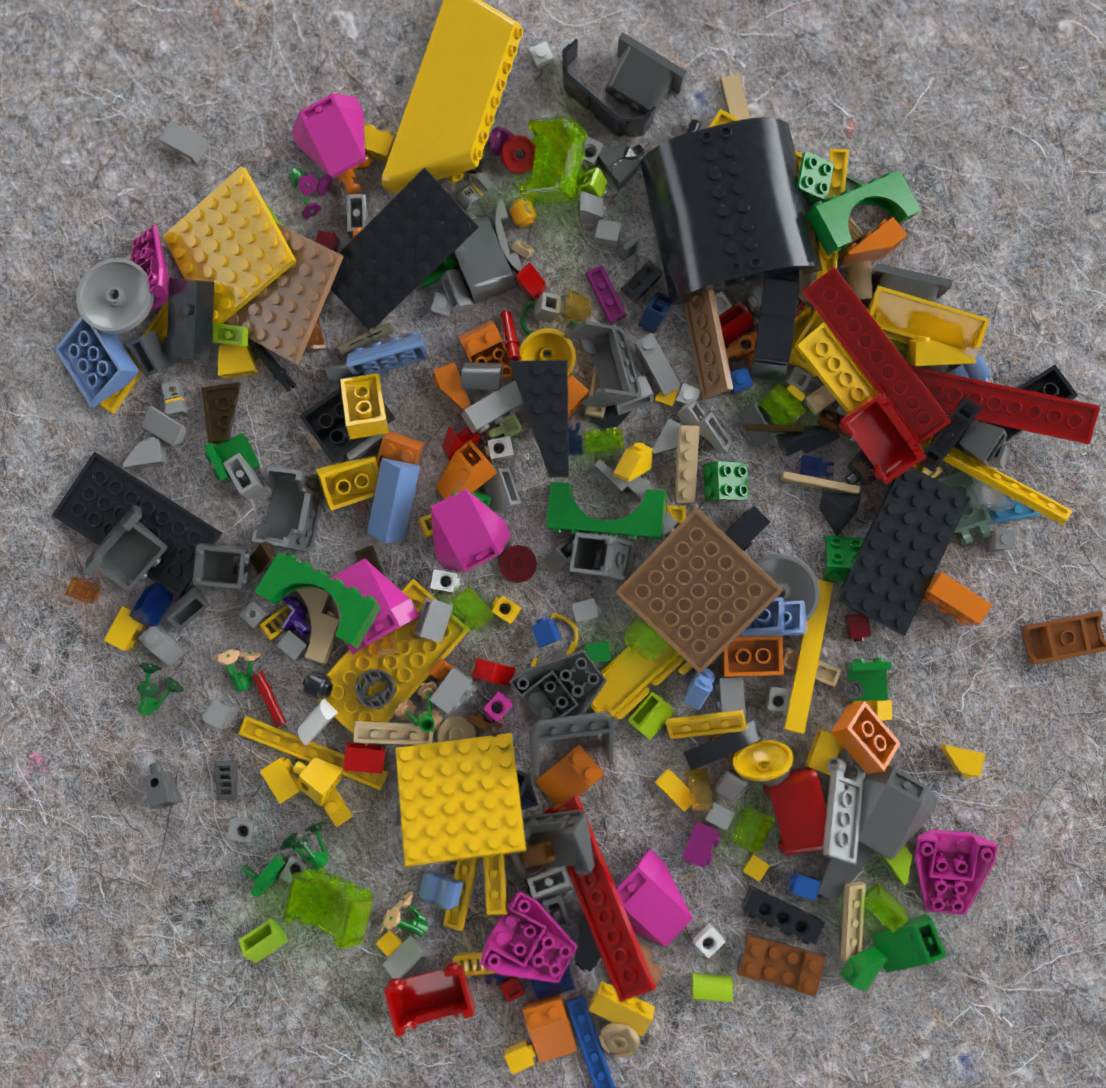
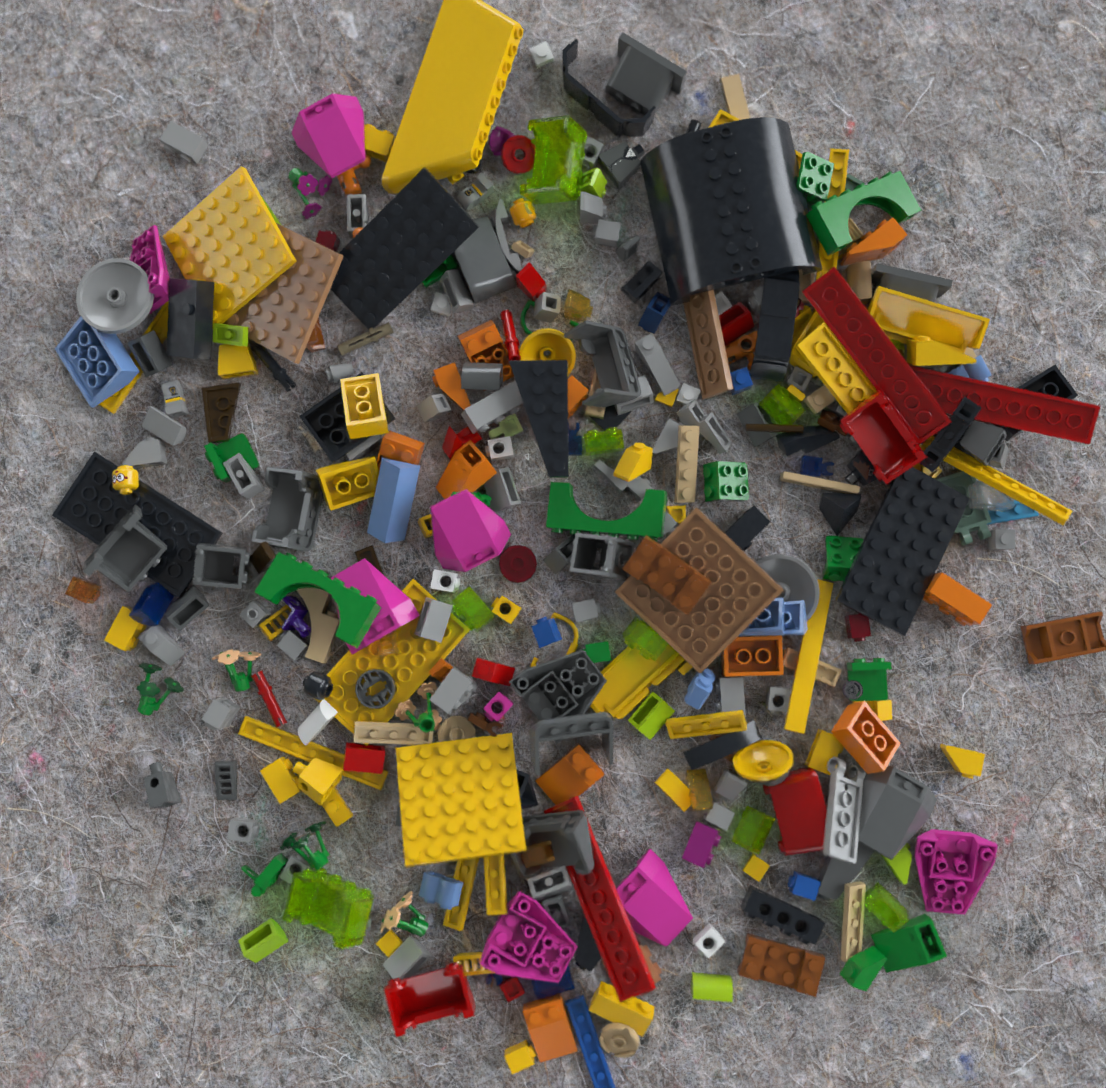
medium blue slope [346,332,430,377] -> none
magenta tile [585,265,627,324] -> none
none -> yellow head [112,465,139,495]
none -> light grey brick [417,393,451,422]
none -> dark orange piece [623,535,712,615]

